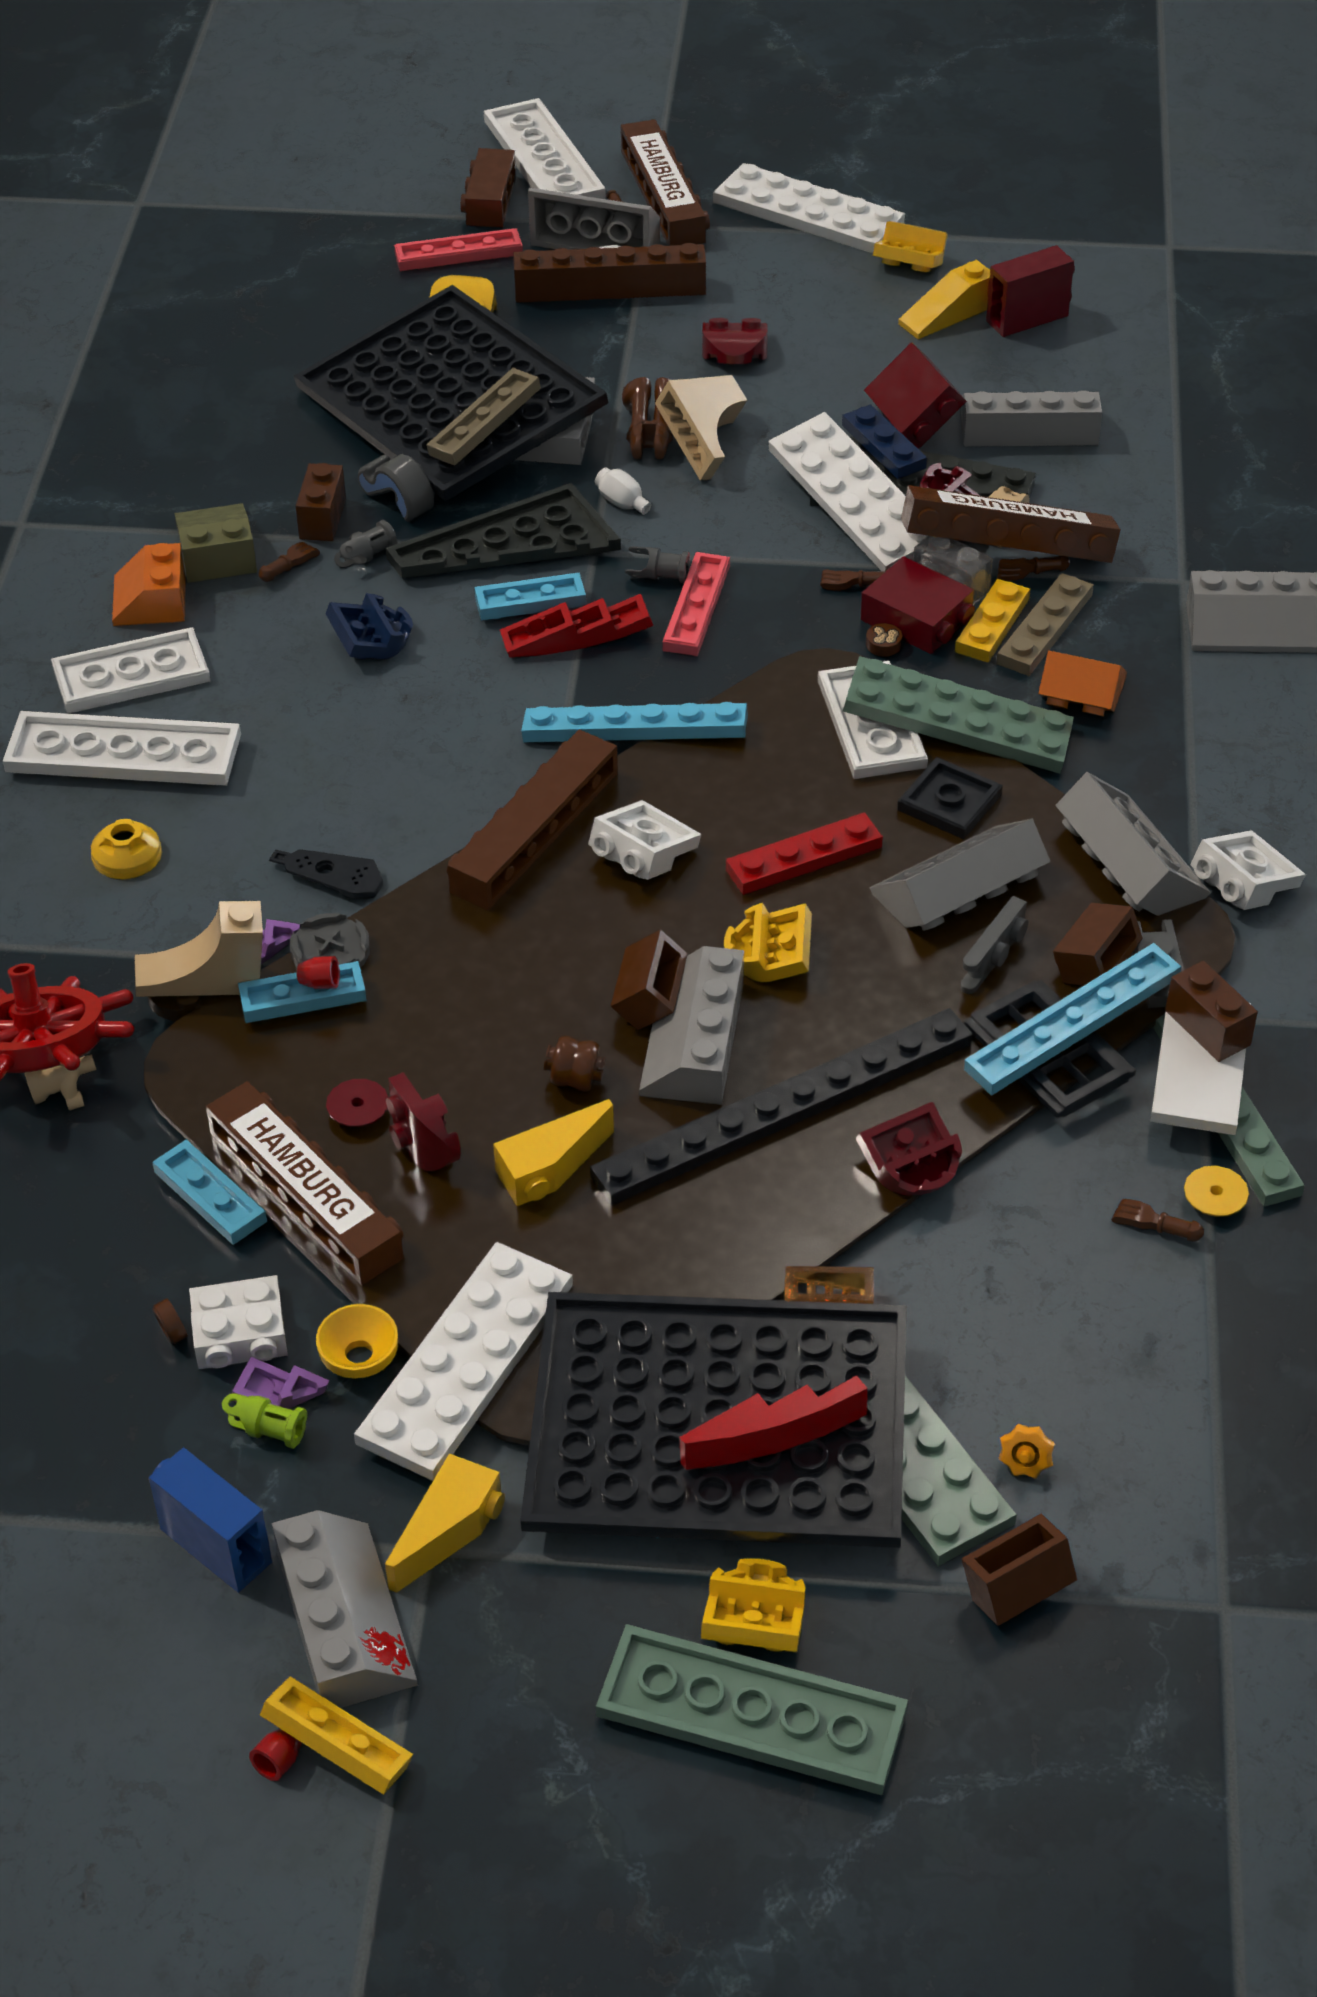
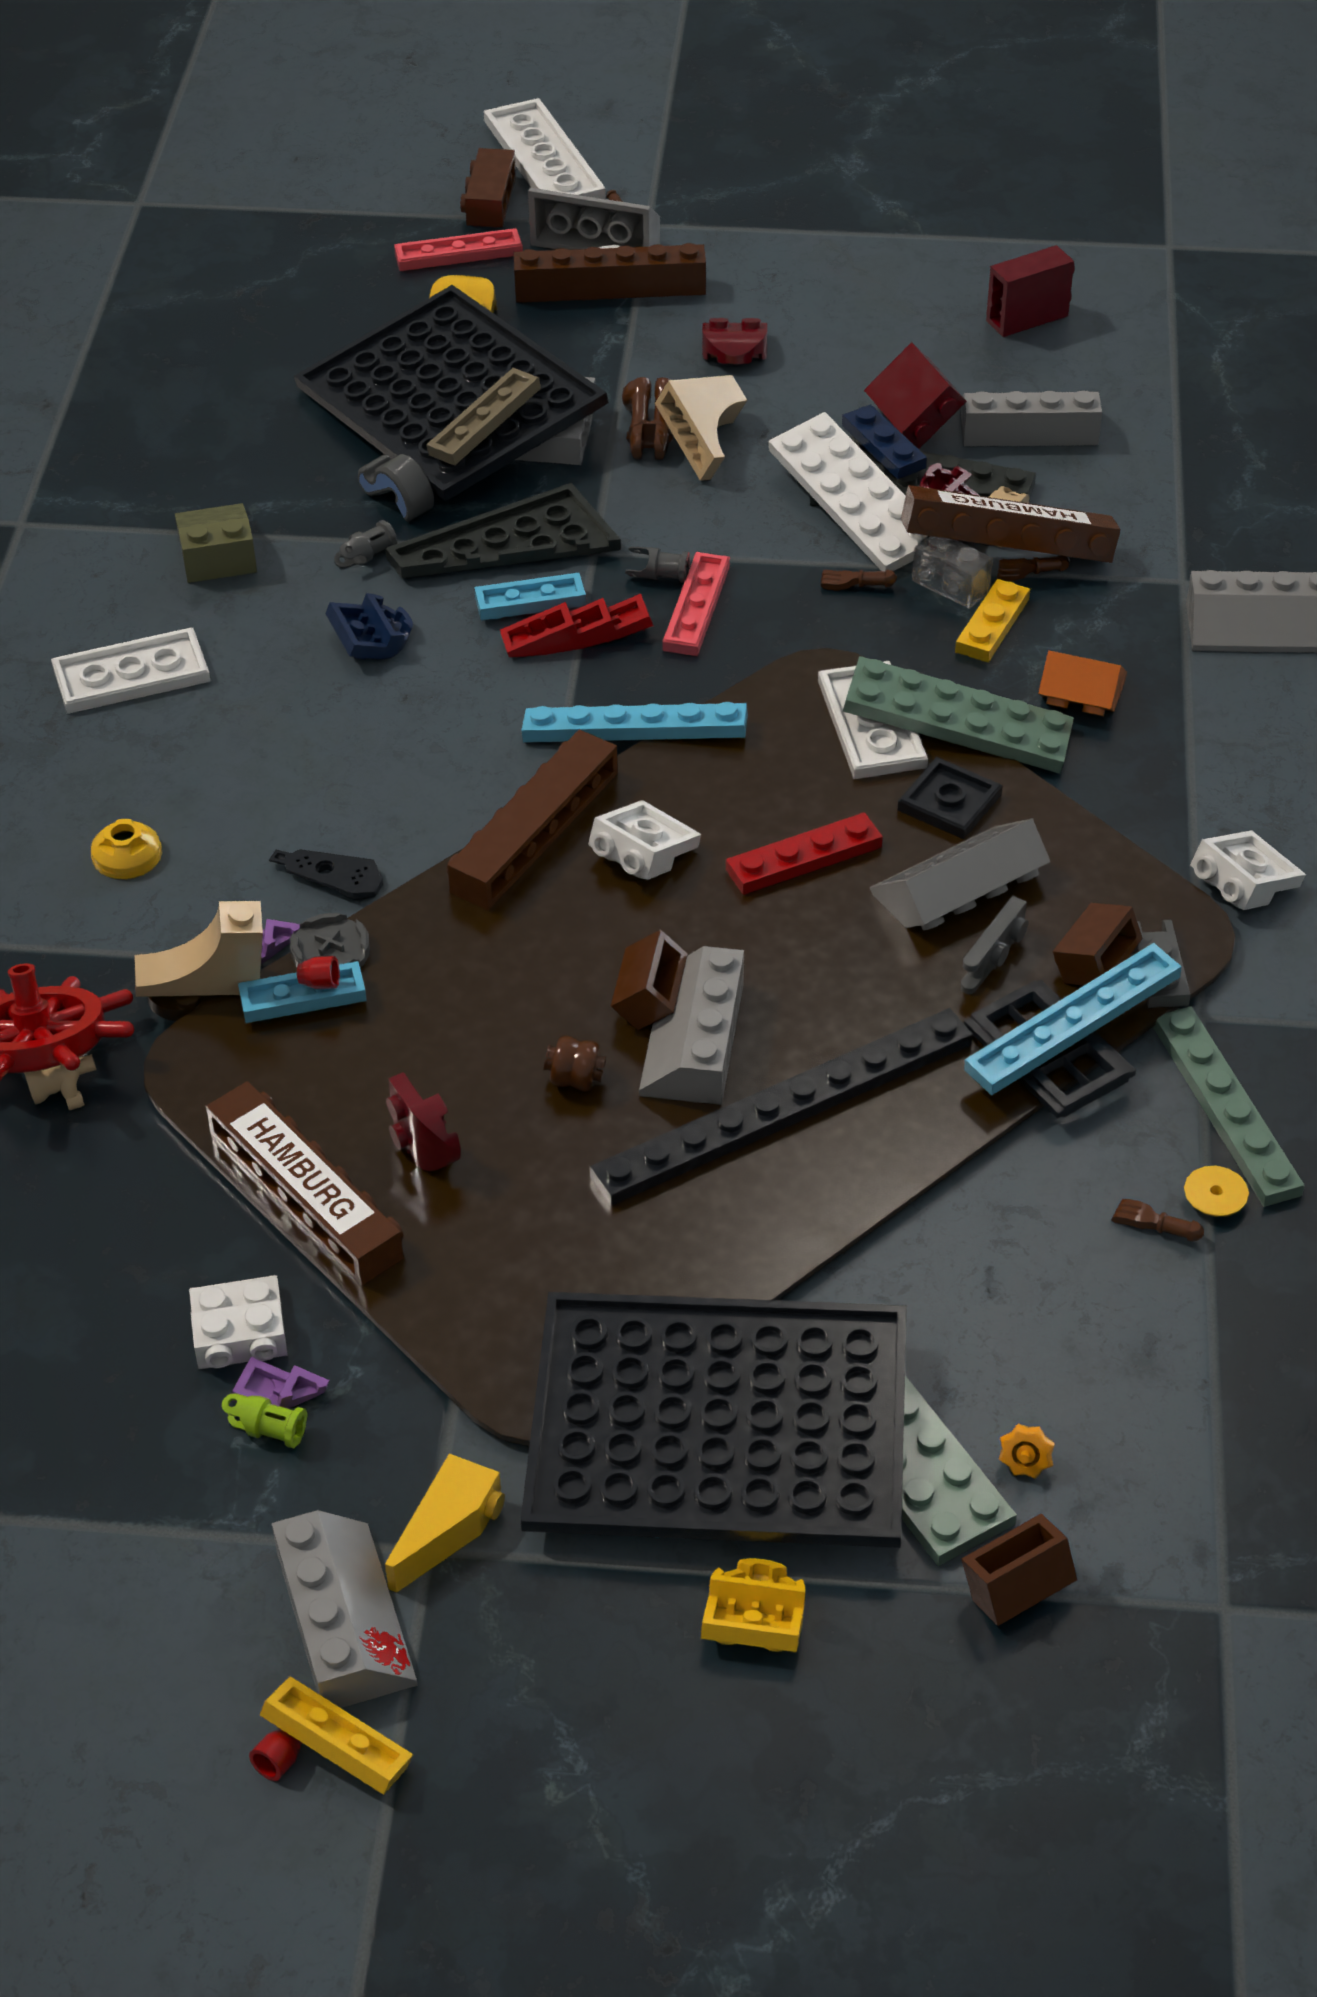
white plate [3,711,241,786] -> none
orange slope [112,543,186,626] -> none
blue brick [148,1447,272,1593] -> none
medium azure plate [152,1139,267,1245] -> none
reddish brown tile [152,1298,188,1344] -> none
reddish brown piece [258,542,320,582] -> none
reddish brown brick [295,463,346,541] -> none
yellow piece [316,1304,398,1379] -> none
dark red piece [326,1079,388,1127] -> none
white plate [354,1242,573,1481] -> none
yellow slope [493,1099,614,1206] -> none
white plant [595,467,651,515] -> none
sand green plate [596,1624,908,1796] -> none
reddish brown brick [620,119,710,246] -> none
red slope [679,1375,868,1470] -> none
white plate [713,163,905,254] -> none
yellow slope [724,903,812,982] -> none
clear orange slope [785,1266,874,1304] -> none
dark red slope [856,1101,962,1195] -> none
dark red brick [861,556,975,654] -> none
reddish brown tile [866,623,902,657] -> none
yellow bracket [873,221,948,272] -> none
yellow slope [898,260,990,339] -> none
dark tan plate [996,573,1094,676] -> none
light grey slope [1055,772,1211,916] -> none
white tile [1150,991,1251,1135] -> none
reddish brown brick [1165,960,1258,1062] -> none

